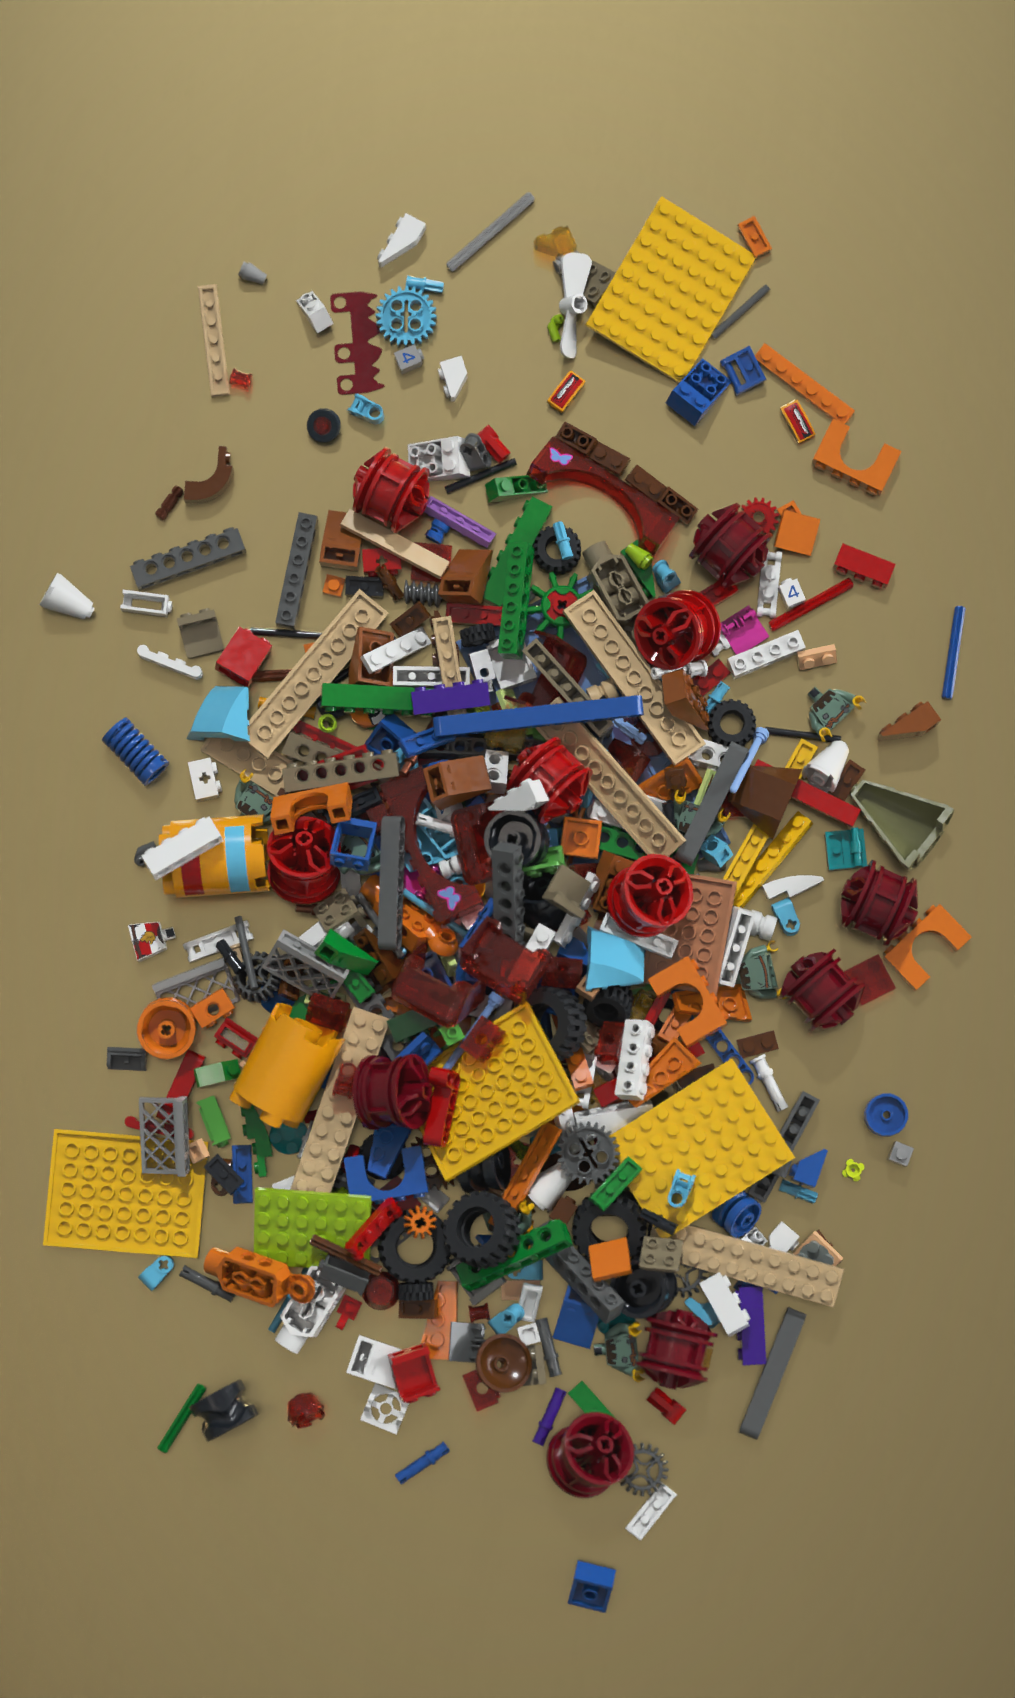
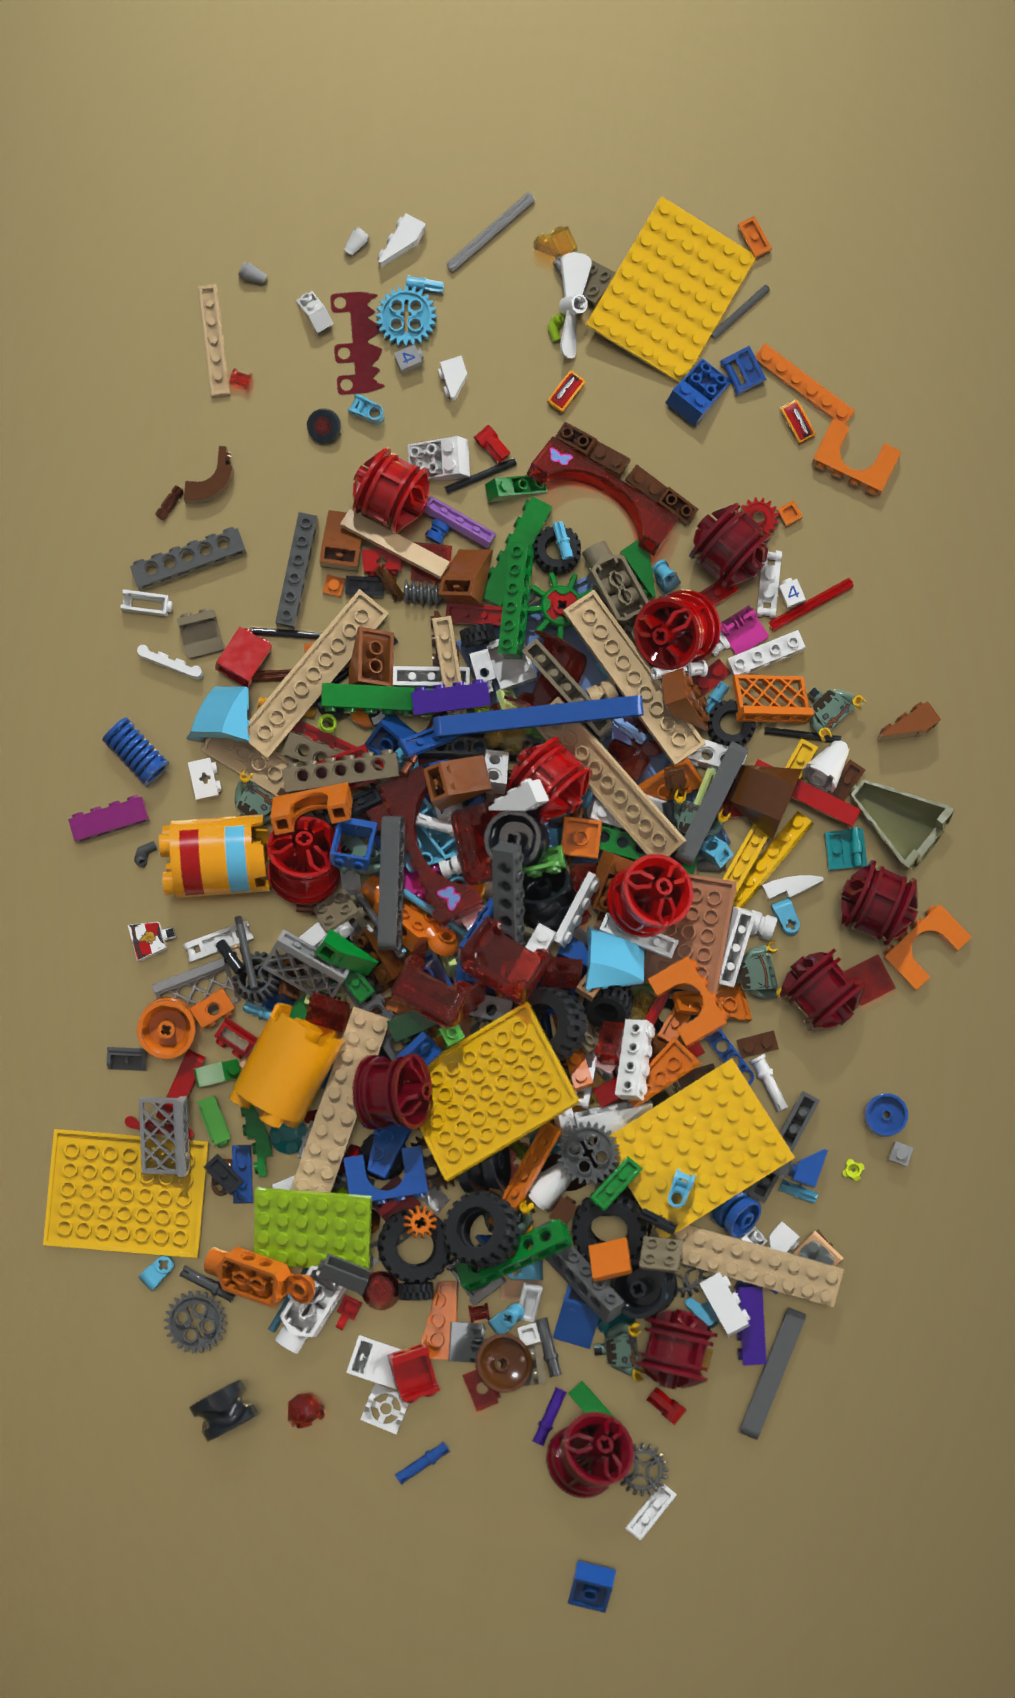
white cone [39,573,95,620] -> none
white brick [142,816,223,881] -> none
green axle [157,1383,206,1453] -> none
light nougat plate [189,1138,210,1164] -> none
reddish brown axle [309,1234,382,1277] -> none
clear red piece [332,1060,357,1100] -> none
red plate [345,1197,403,1261] -> none
white plate [360,627,432,674] -> none
reddish brown plate [390,601,431,637] -> none
reddish brown plate [399,1299,438,1319] -> none
red beam [423,1067,460,1148] -> none
medium blue piece [443,991,505,1069] -> none
dark grey piece [460,433,491,471] -> none
clear red brick [460,1015,506,1063] -> none
dark tan bracket [542,864,591,919] -> none
lime cone [625,543,654,570] -> none
light blue piece [730,727,769,793] -> none
orange tile [774,509,821,556] -> none
light nougat plate [797,644,837,670] -> none
red brick [833,543,896,589] -> none
blue axle [942,606,965,699] -> none
none -> magenta brick [68,795,150,843]
none -> dark grey gear [164,1290,227,1354]
none -> medium azure axle [243,1001,272,1021]
none -> white cone [344,227,369,256]
none -> orange fence [732,674,814,723]

